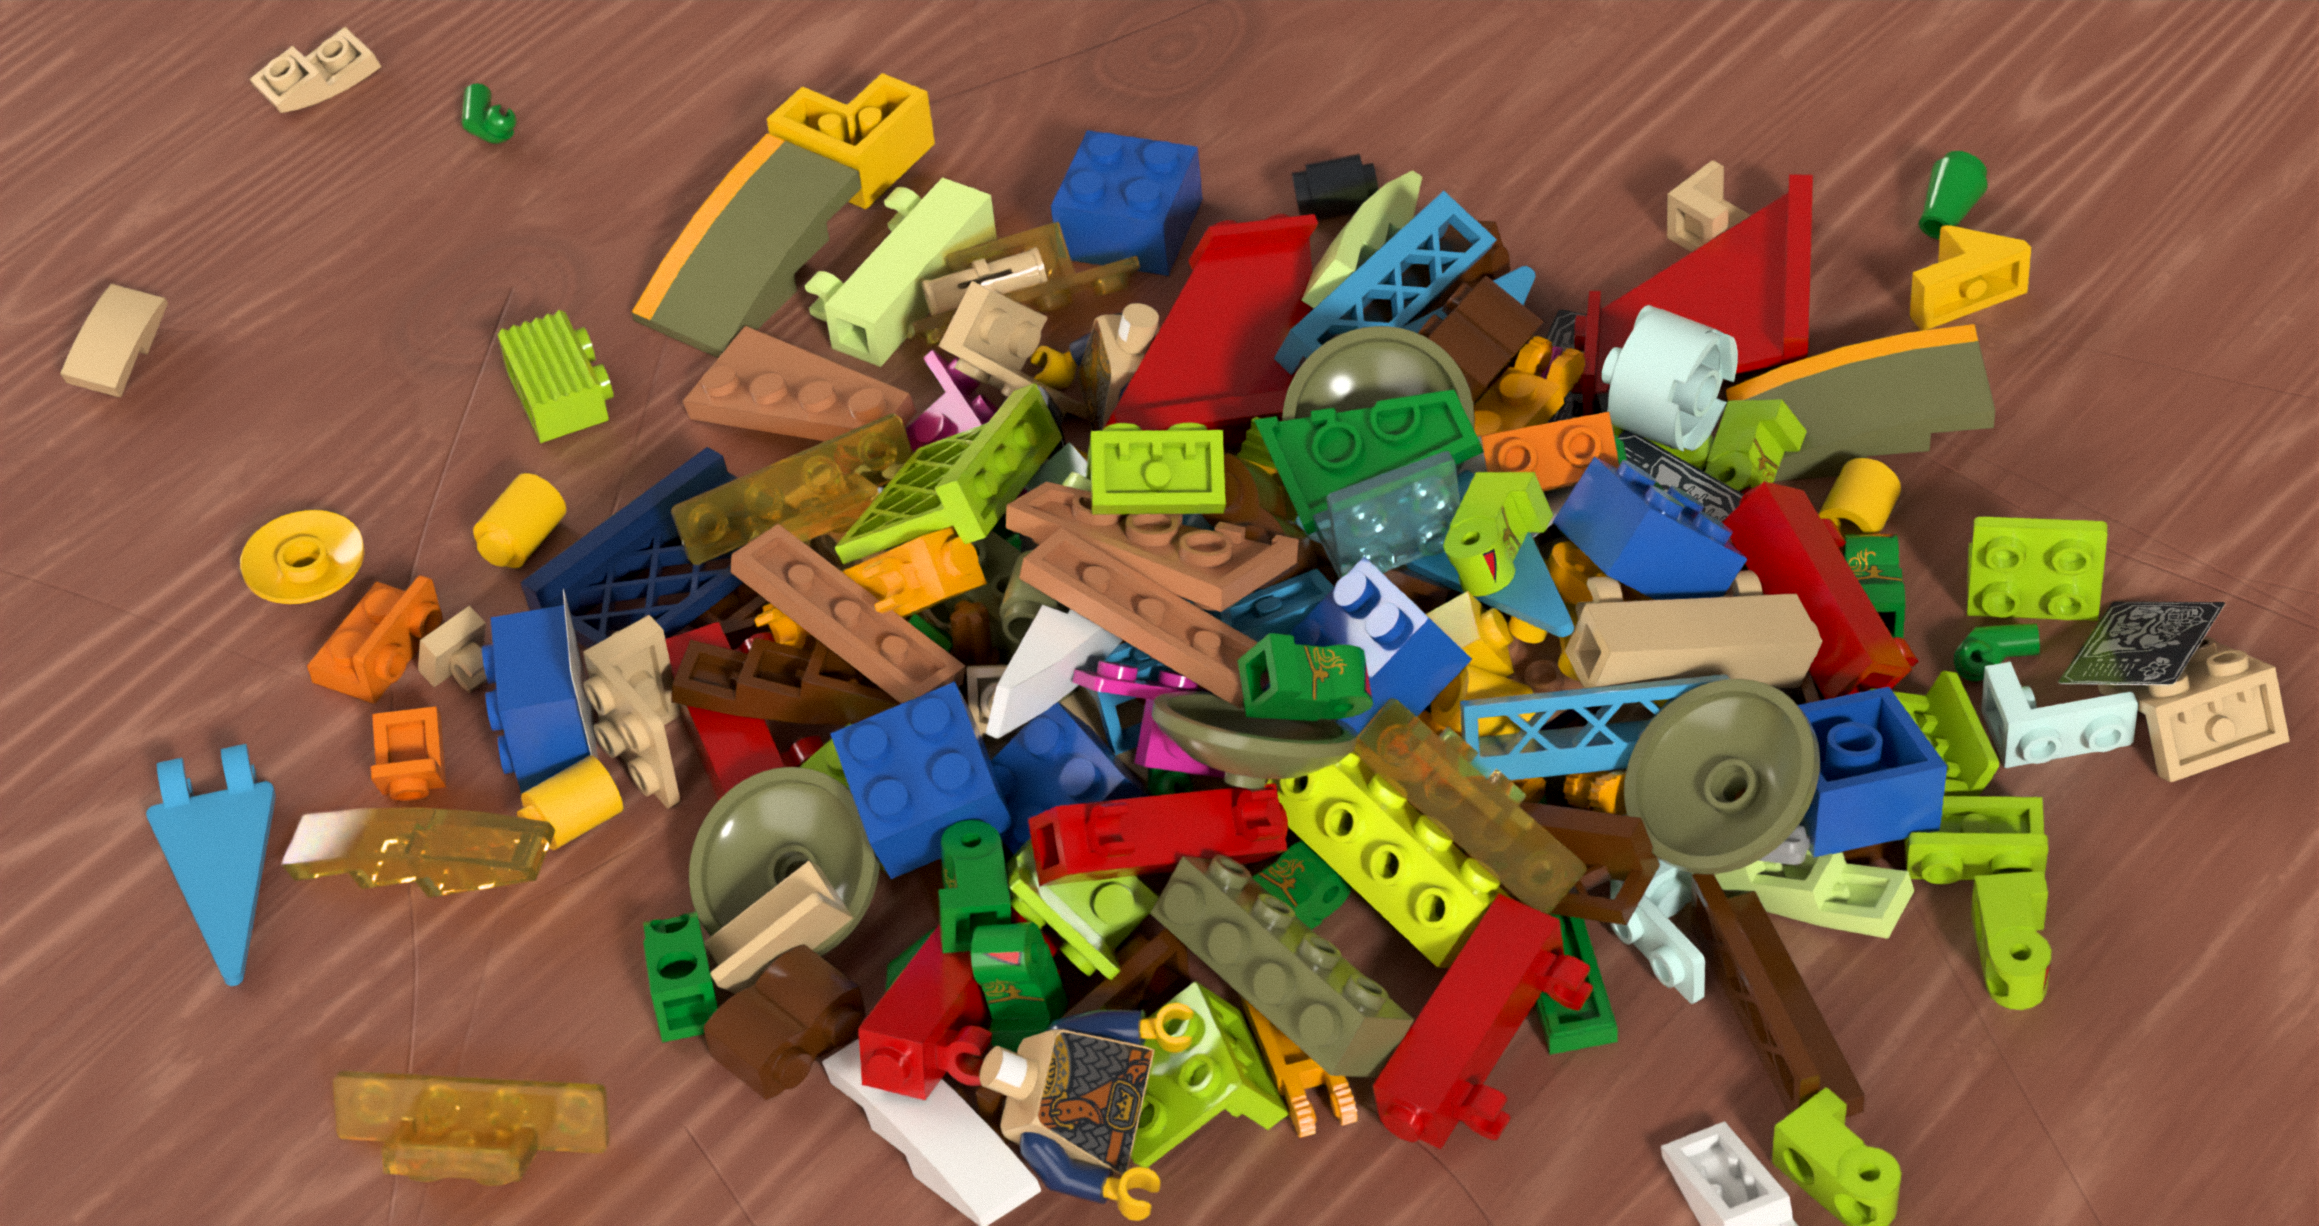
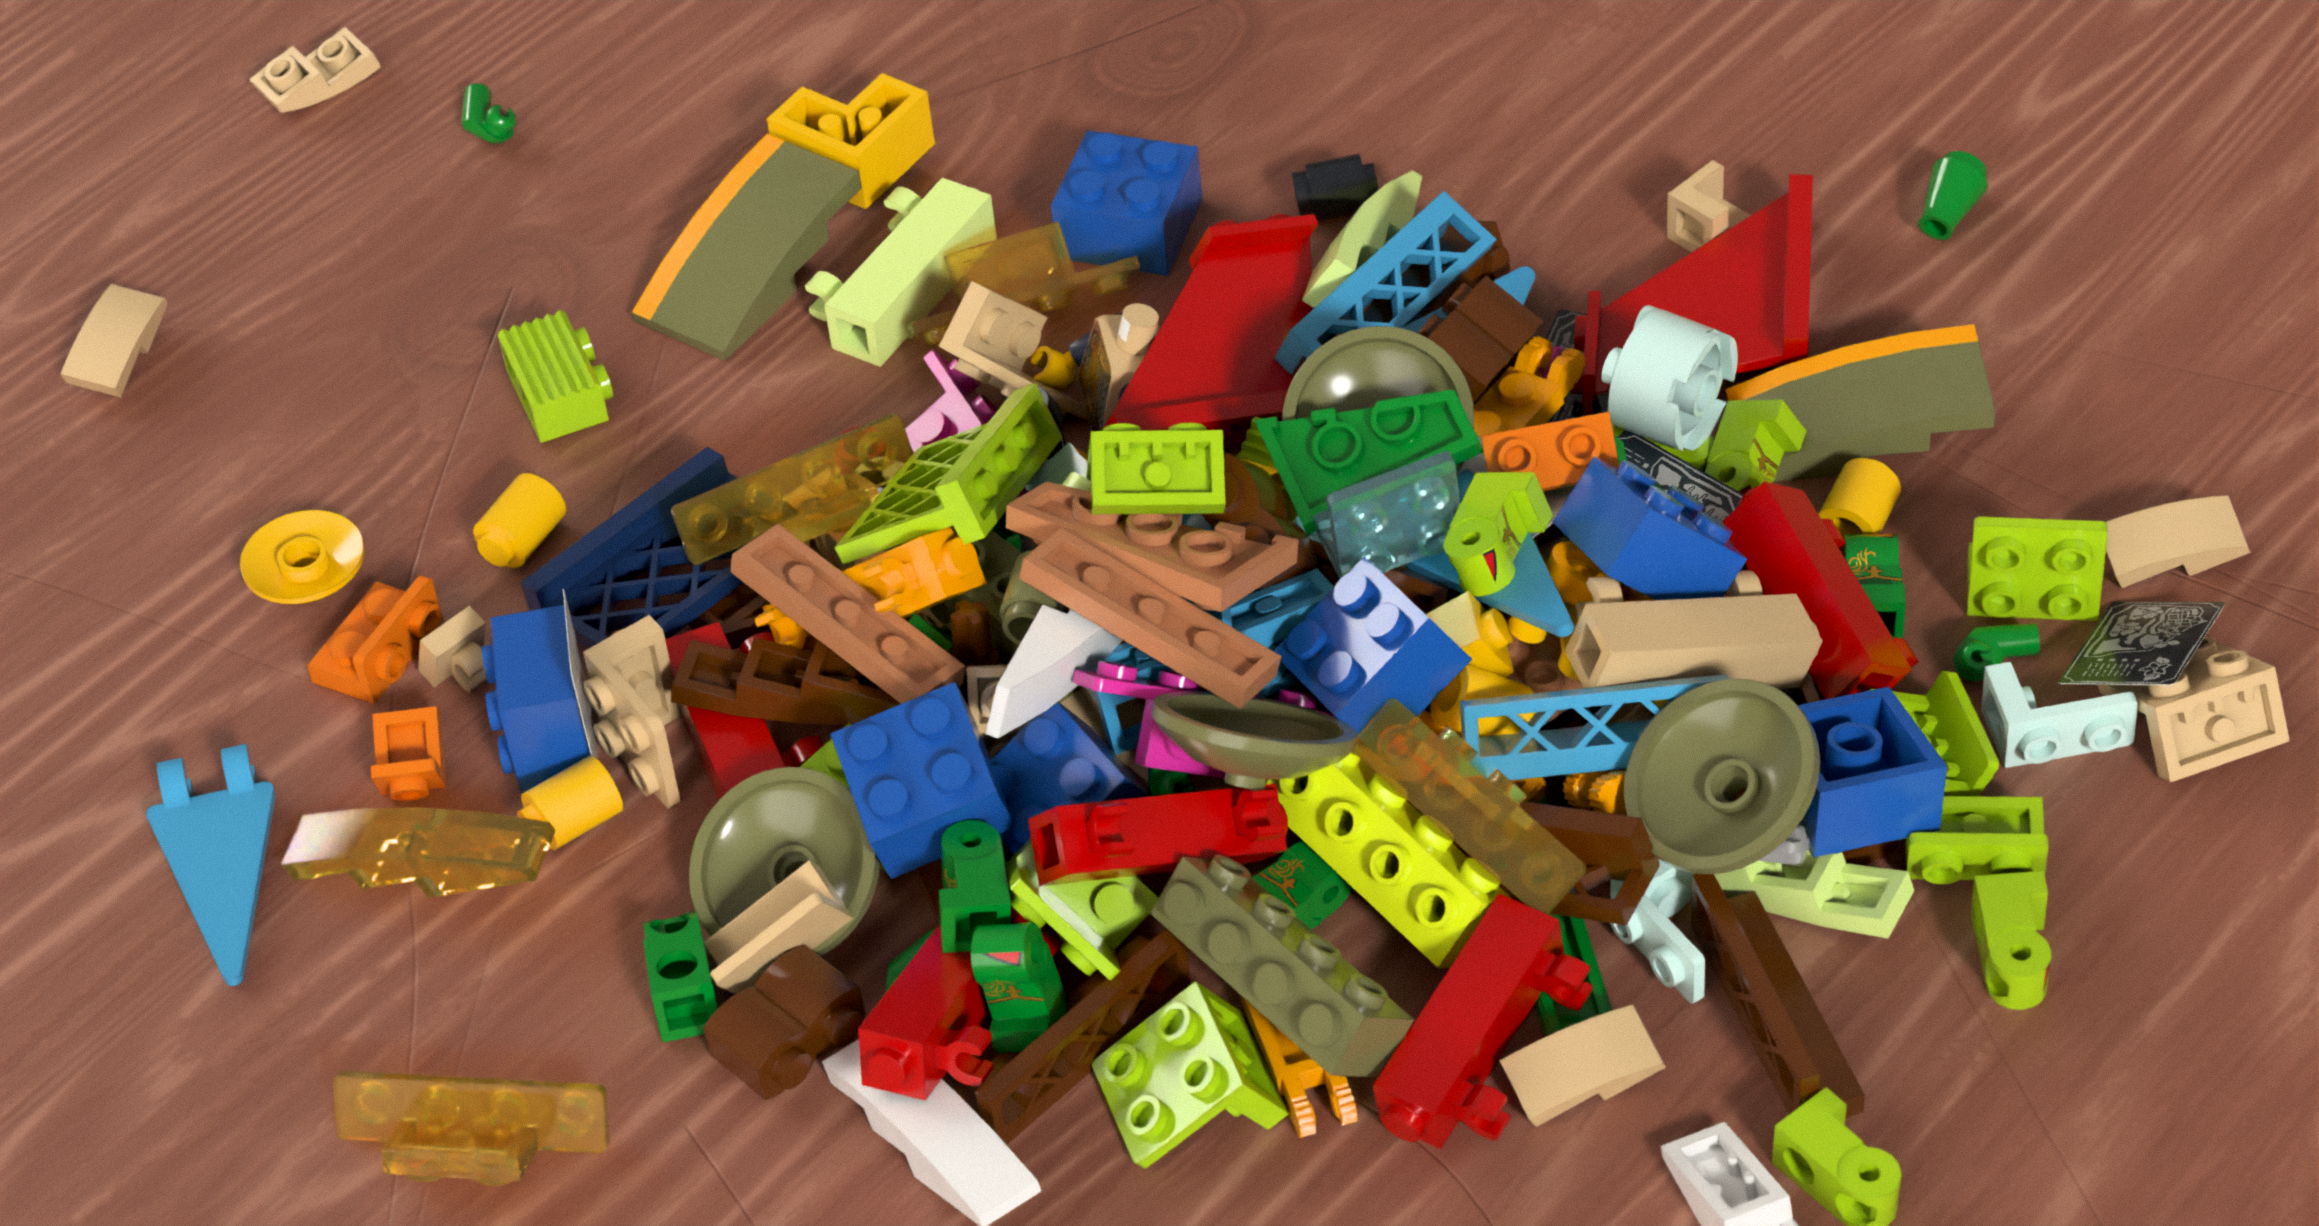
nougat wing [683,326,916,451] -> none
tan pin [922,247,1047,318] -> none
torso [980,1003,1194,1221] -> none
green leg [1237,633,1373,721] -> none
yellow slope [1910,225,2031,331] -> none
none -> tan slope [1499,1005,1666,1127]
none -> tan slope [2106,495,2251,588]

